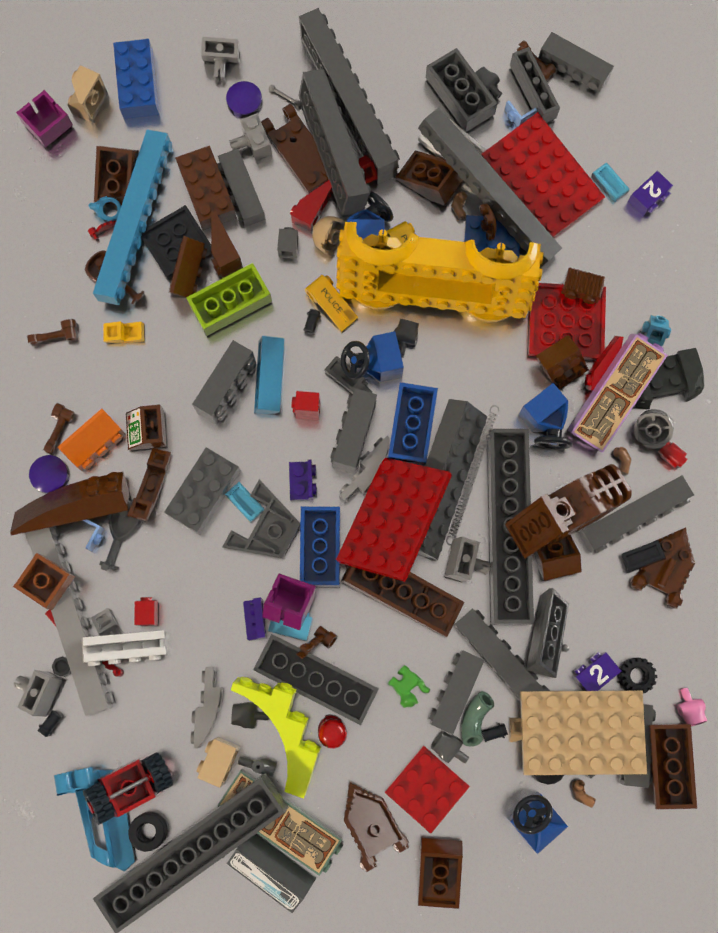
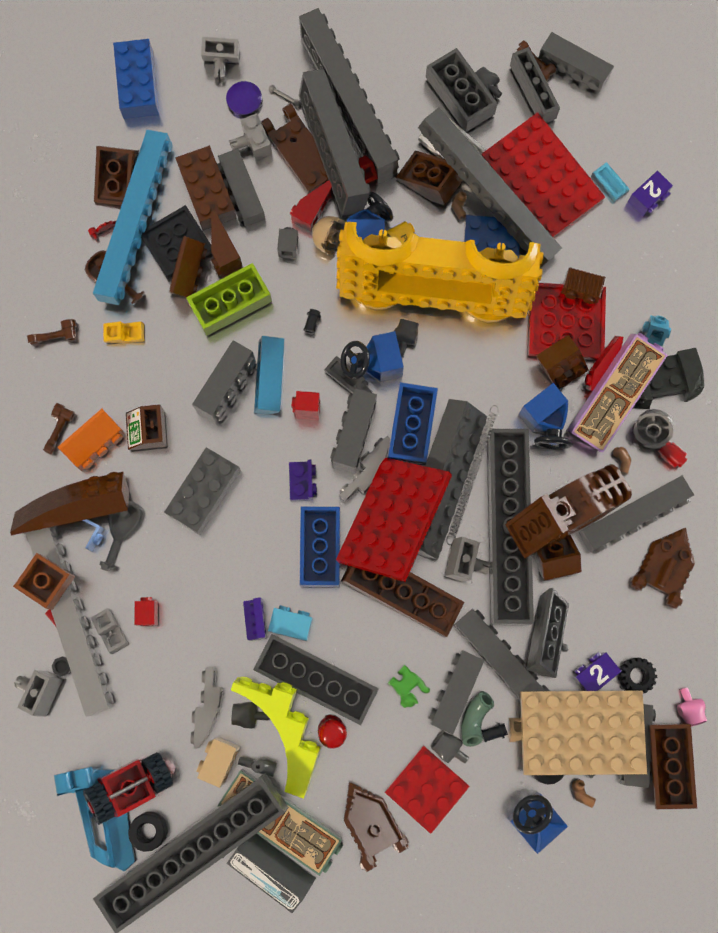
magenta piece [16,90,73,148] -> none
dark purple dish [29,455,68,493] -> none
black pin [37,710,63,737] -> none
tan slope [67,65,107,122] -> none
white brick [82,630,166,666] -> none
dark azure piece [88,196,121,221] -> none
red piece [102,661,124,677] -> none
reddish brown slope [128,448,171,521] -> none
dark grey wing [222,479,300,558] -> none
medium azure tile [225,482,264,523] -> none
magenta piece [263,573,316,630] -> none
reddish brown brick [296,626,338,659] -> none
yellow door [304,275,358,332] -> none
reddish brown slope [418,838,463,909] -> none
reddish brown dish [479,203,496,241] -> none
light blue bracket [505,101,537,127] -> none
black tile [621,540,666,573] -> none

